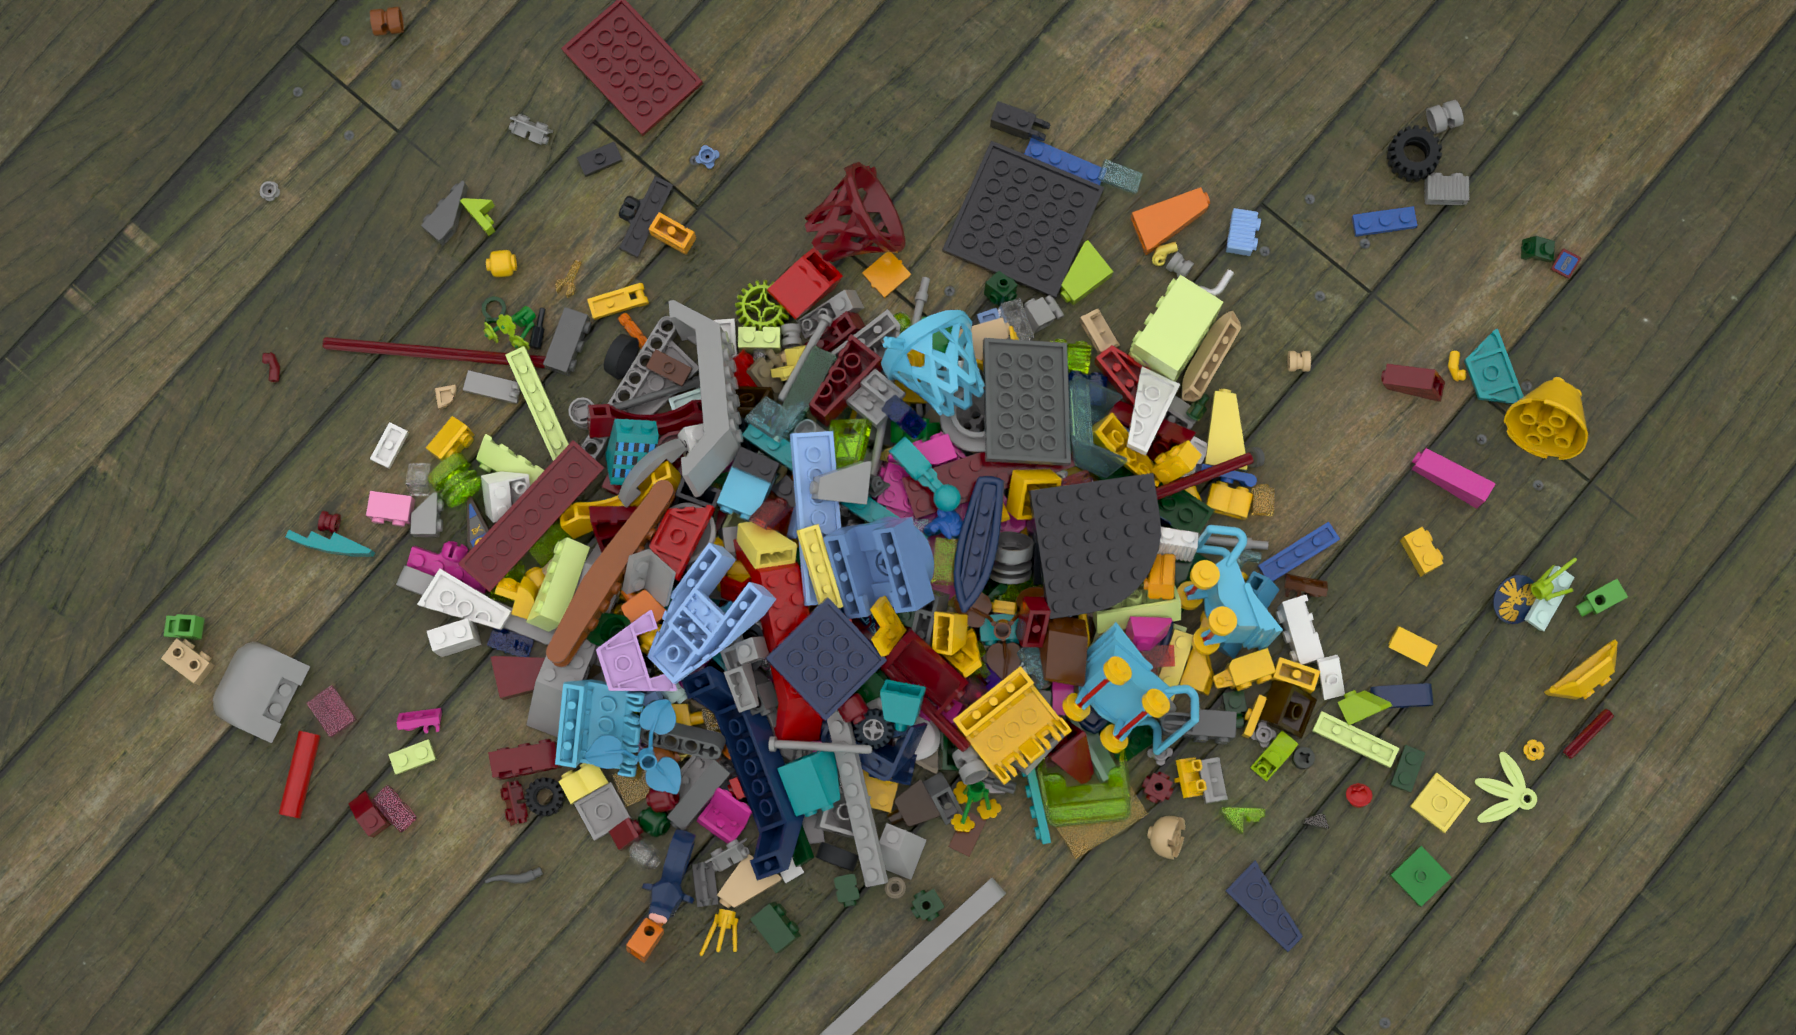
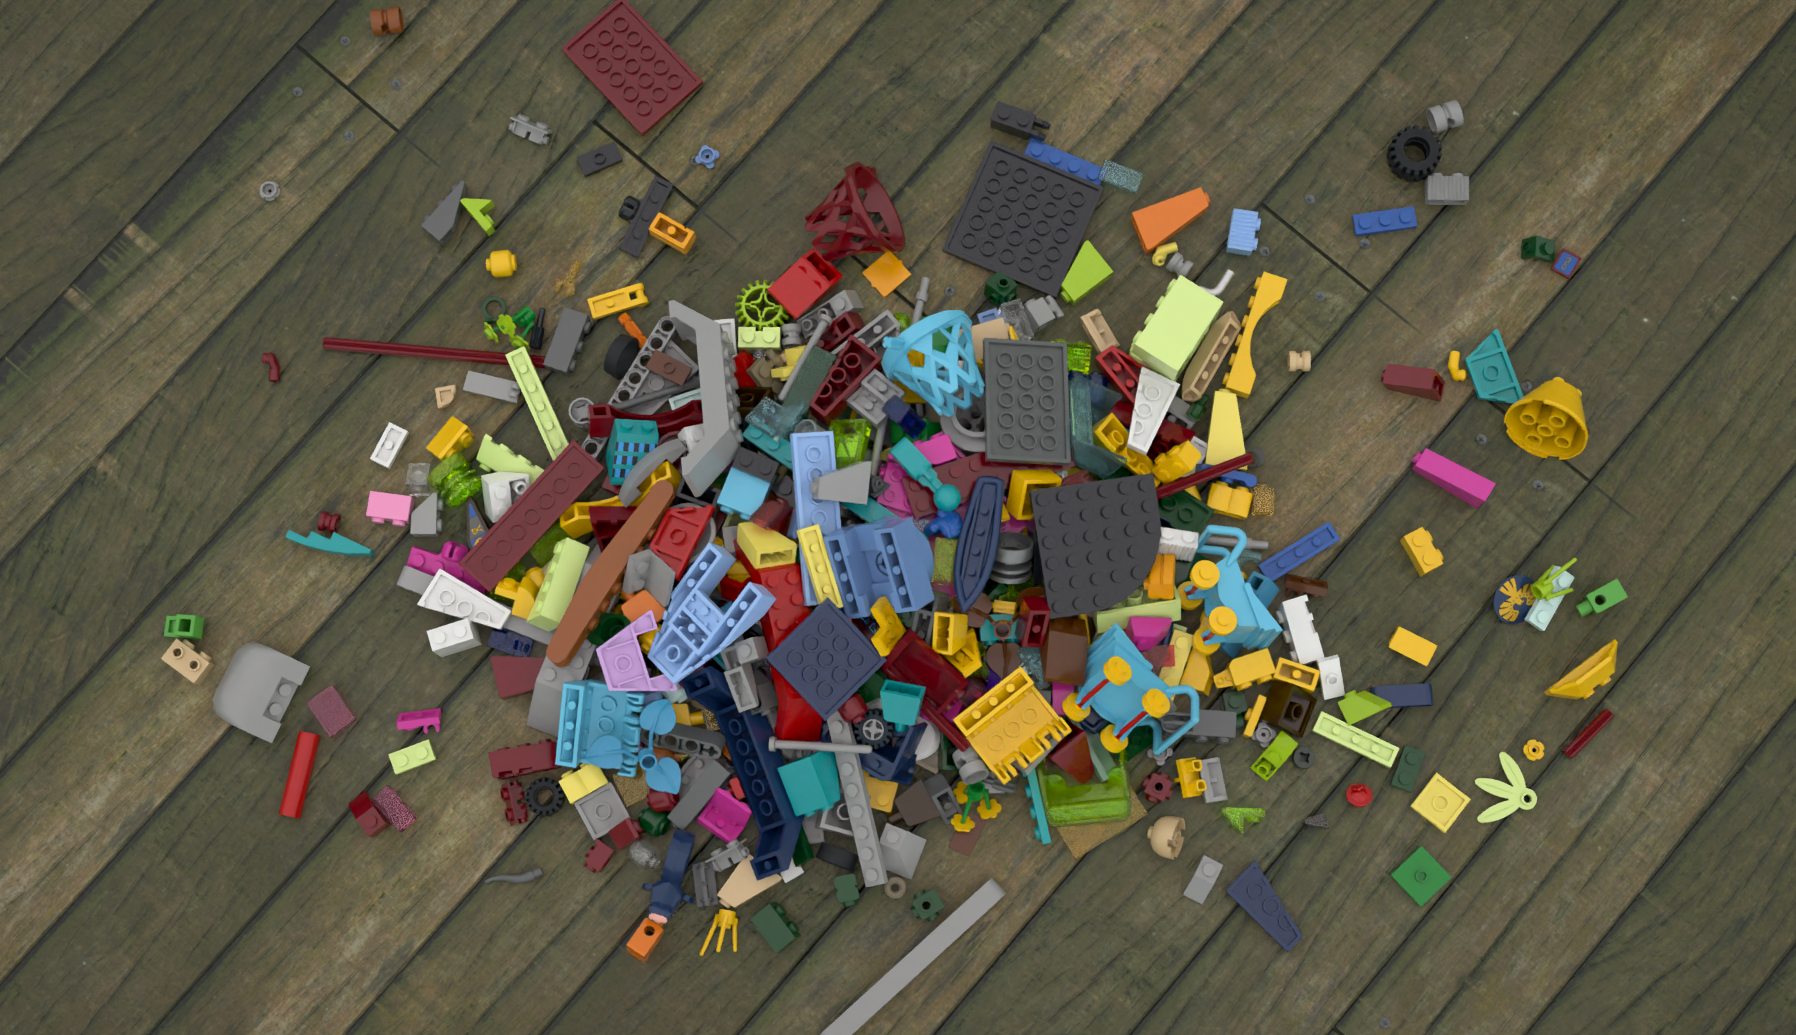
none -> dark red brick [584,838,616,873]
none -> light grey slope [1183,855,1223,904]
none -> yellow arch [1222,272,1287,399]

